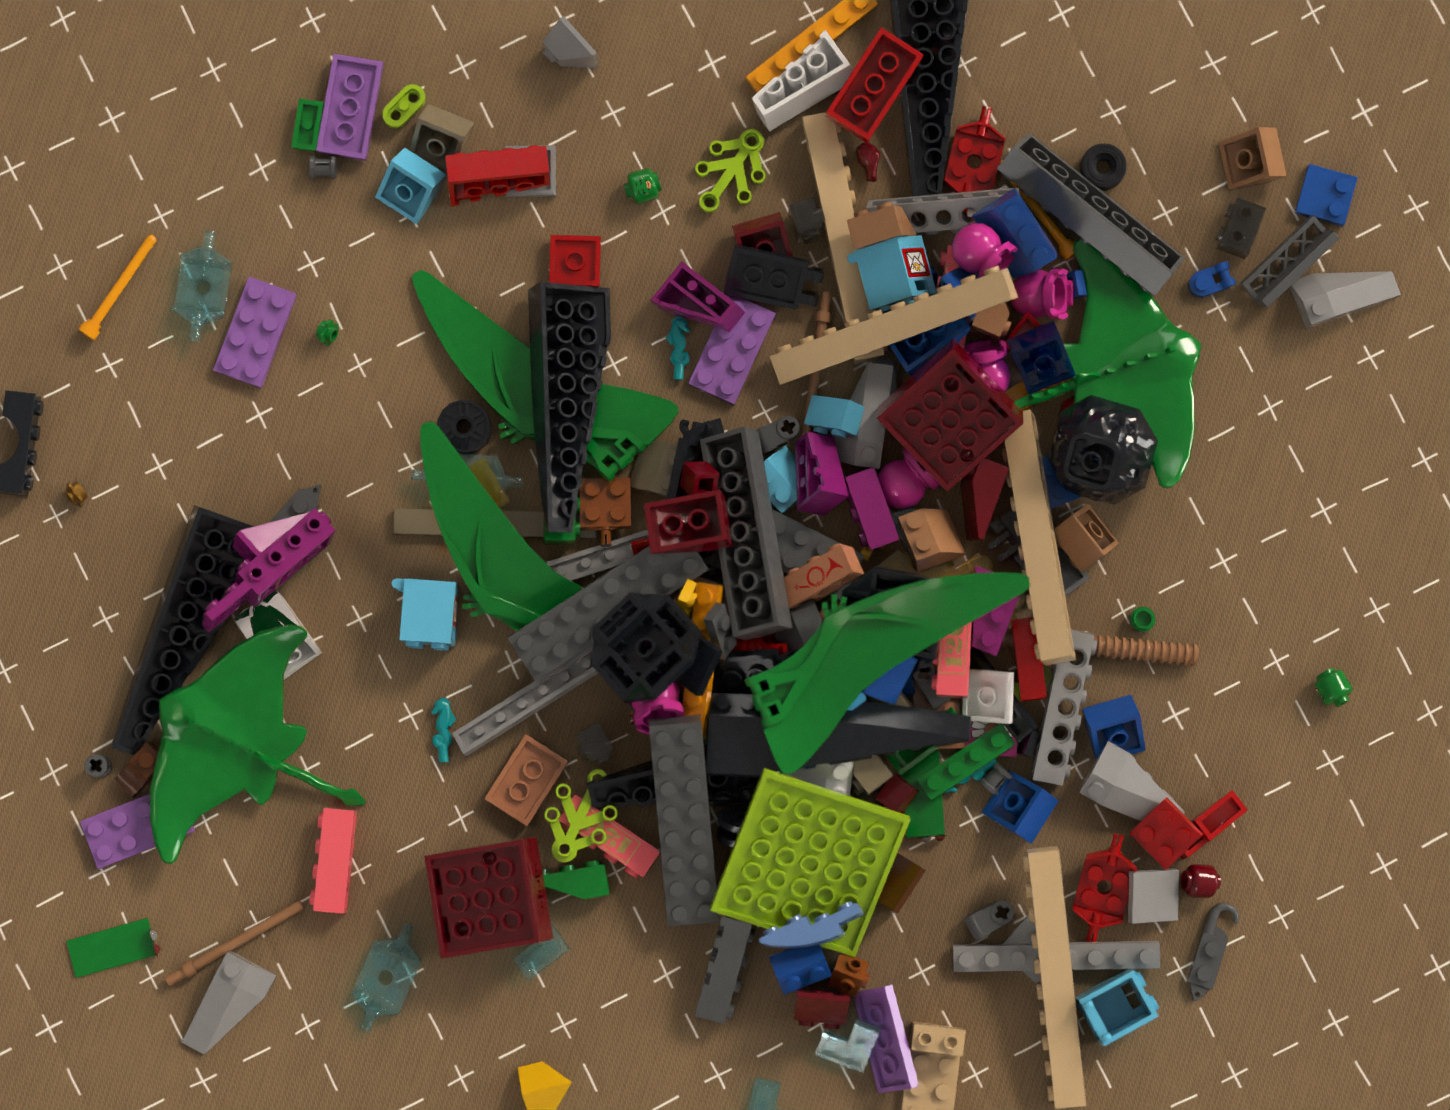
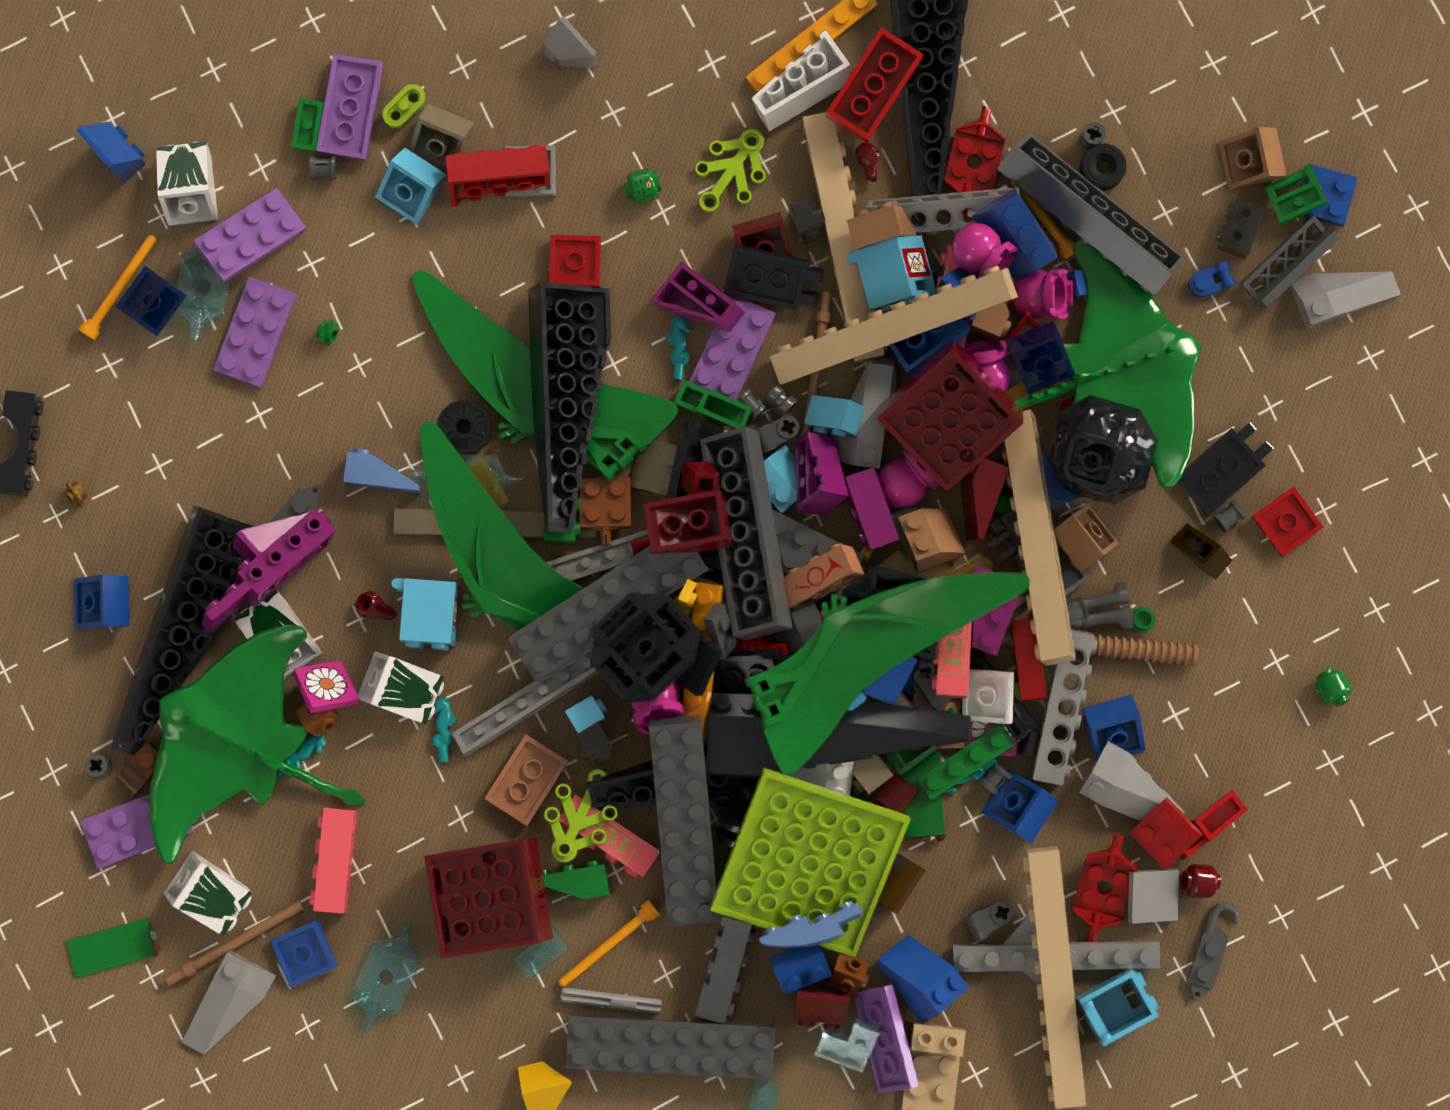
none -> blue slope [74,574,130,629]
none -> blue slope [76,122,146,184]
none -> clear blue slope [115,266,187,337]
none -> white slope [156,141,218,226]
none -> slope [163,850,252,936]
none -> medium lavender plate [193,188,306,283]
none -> blue plate [270,919,338,988]
none -> teal animal [276,734,326,781]
none -> tile [292,660,359,713]
none -> dark orange brick [295,702,341,737]
none -> medium blue slope [343,448,422,493]
none -> dark red animal [355,591,397,620]
none -> slope [358,651,444,724]
none -> light orange piece [558,899,661,987]
none -> light grey axle [560,987,662,1014]
none -> medium azure brick [565,695,608,735]
none -> dark grey brick [566,1015,775,1080]
none -> green slope [674,380,753,429]
none -> dark grey bush [737,389,767,423]
none -> dark grey wheel [762,384,798,419]
none -> blue slope [875,934,969,1024]
none -> green plate [993,492,1011,517]
none -> dark grey piece [1066,582,1133,630]
none -> dark grey bush [1080,122,1106,149]
none -> dark brown arch [1170,523,1232,579]
none -> black tile [1178,422,1274,516]
none -> dark grey bush [1212,500,1246,533]
none -> red plate [1251,486,1324,557]
none -> green plate [1263,163,1328,225]

